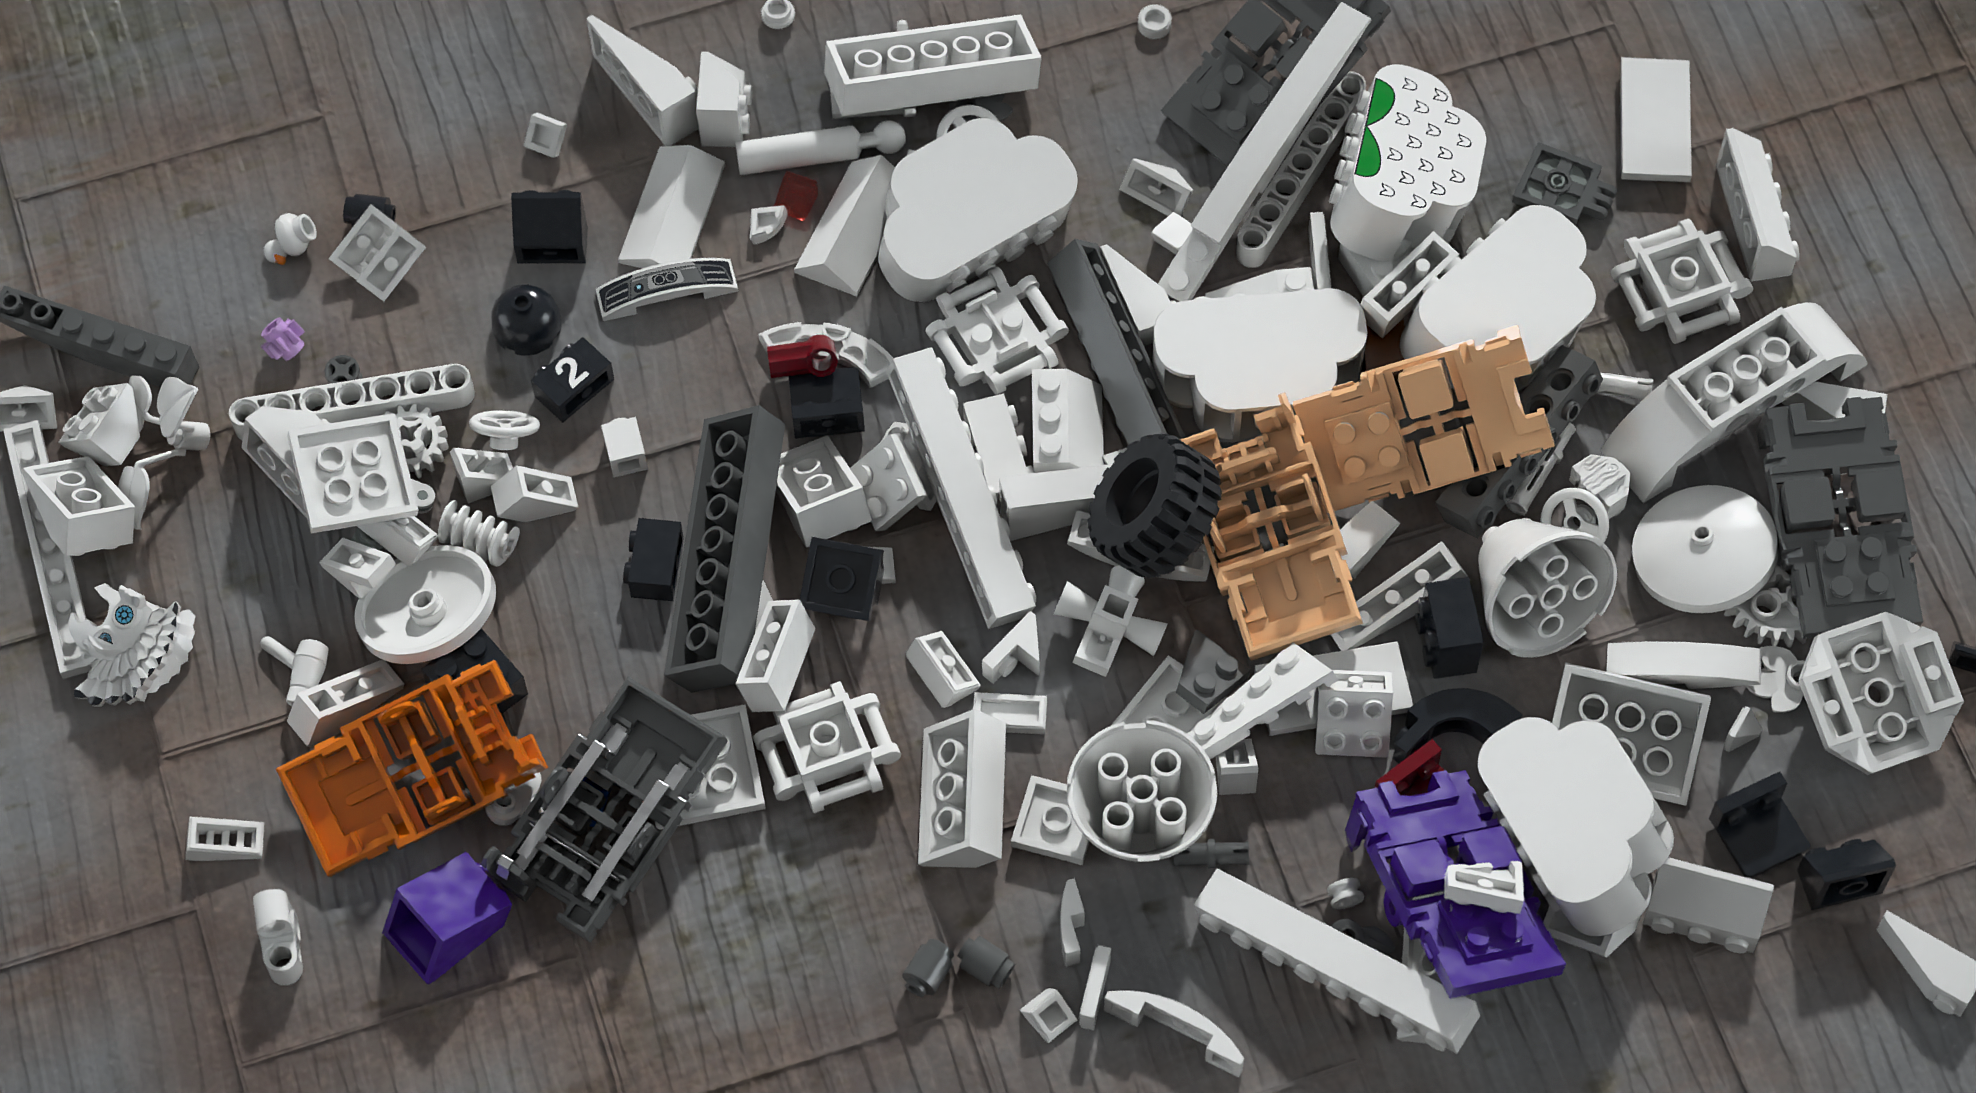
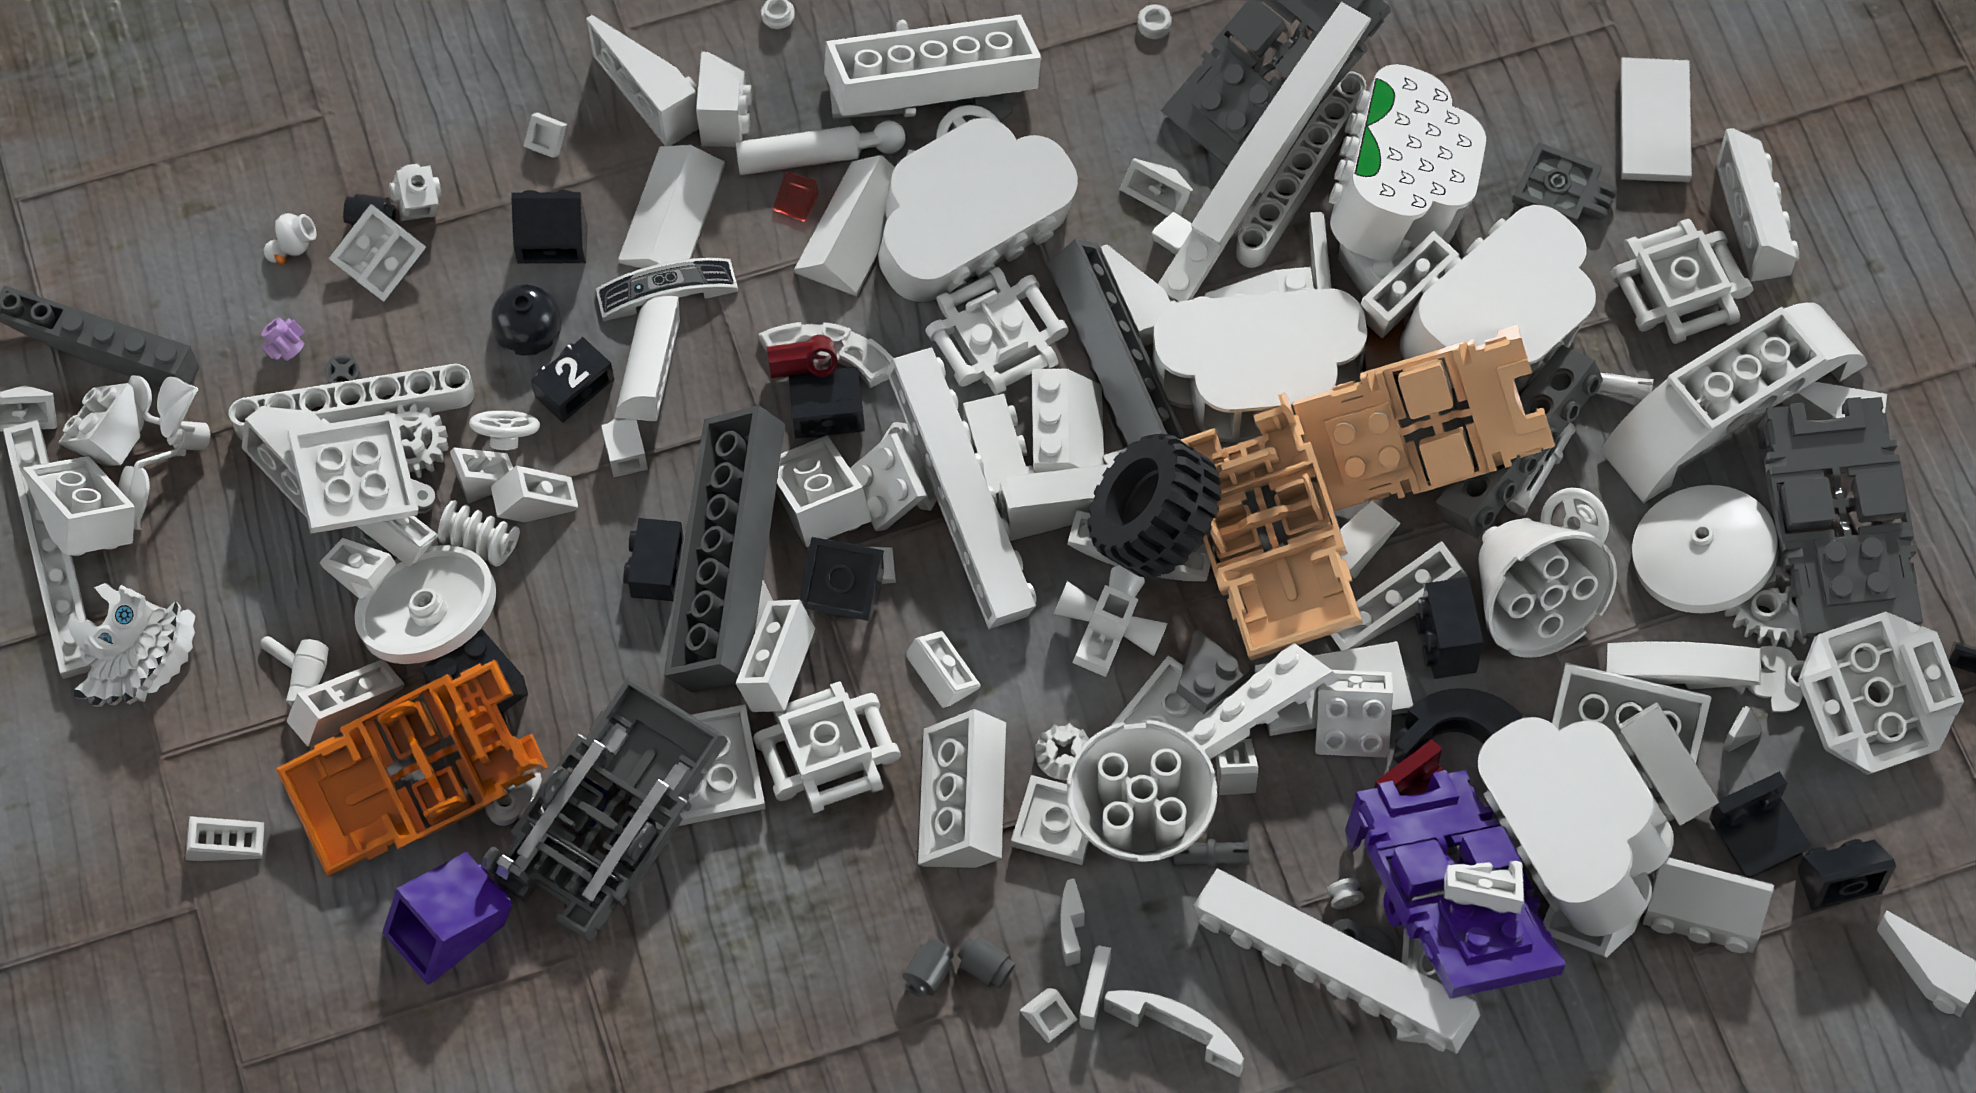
white piece [253,889,303,985] -> none
white tile [750,205,788,244] -> none
white tile [973,692,1047,734] -> none
white slope [982,611,1040,684] -> none
white hair [1569,454,1630,519] -> none
none -> white brick [389,164,441,221]
none -> white brick [615,296,680,421]
none -> white gear [1035,723,1089,780]
none -> white brick [1617,702,1719,826]

